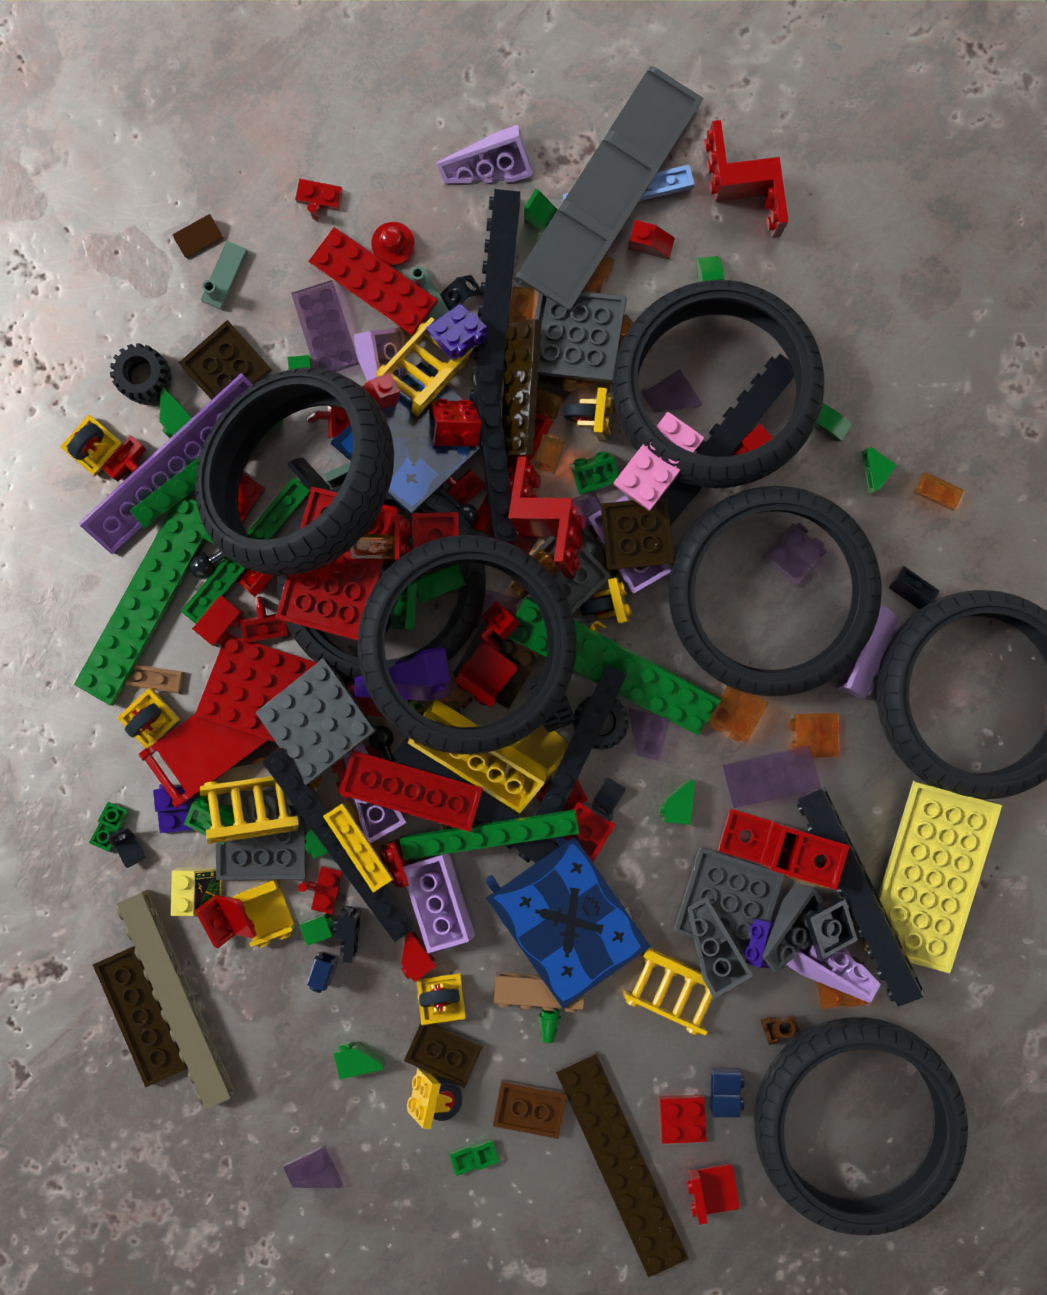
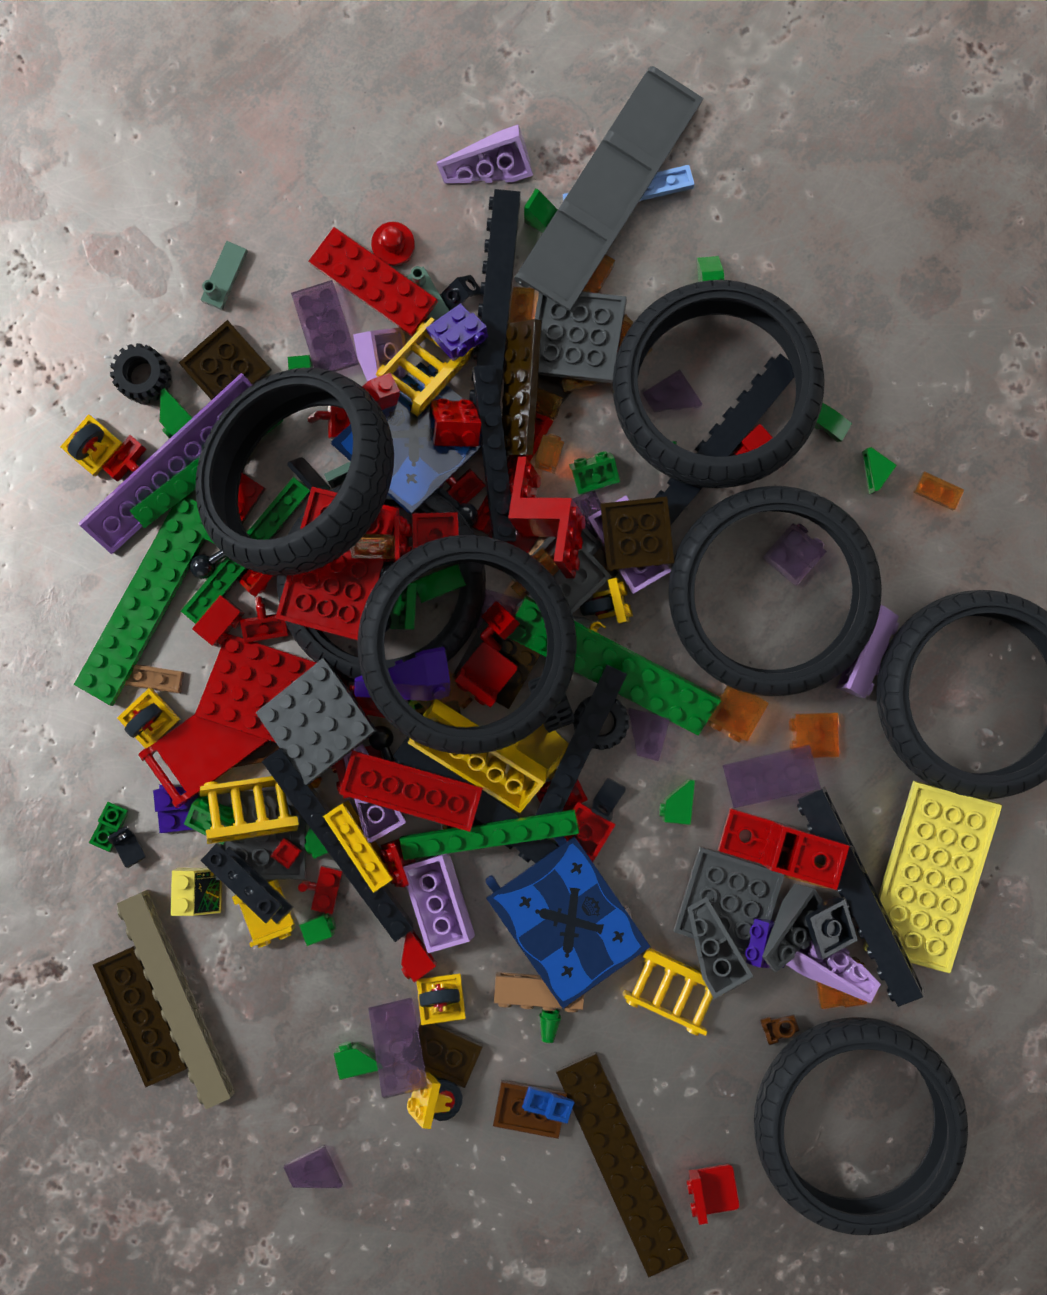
reddish brown slope [172,214,224,258] -> none
red bracket [195,895,257,948] -> none
red plate [295,178,343,220] -> none
dark blue brick [306,951,339,993] -> none
black plate [333,906,361,963] -> none
green slope [448,1140,499,1176] -> none
yellow plate [564,388,615,441] -> none
bright pink plate [613,412,705,511] -> none
red slope [628,220,675,259] -> none
red plate [659,1095,707,1144] -> none
red bracket [704,120,789,238] -> none
dark blue brick [710,1068,745,1117] -> none
black slope [889,566,940,610] -> none
none -> black fence [200,843,294,924]
none -> red tile [271,838,303,869]
none -> clear purple plate [368,998,428,1099]
none -> blue slope [522,1086,574,1124]

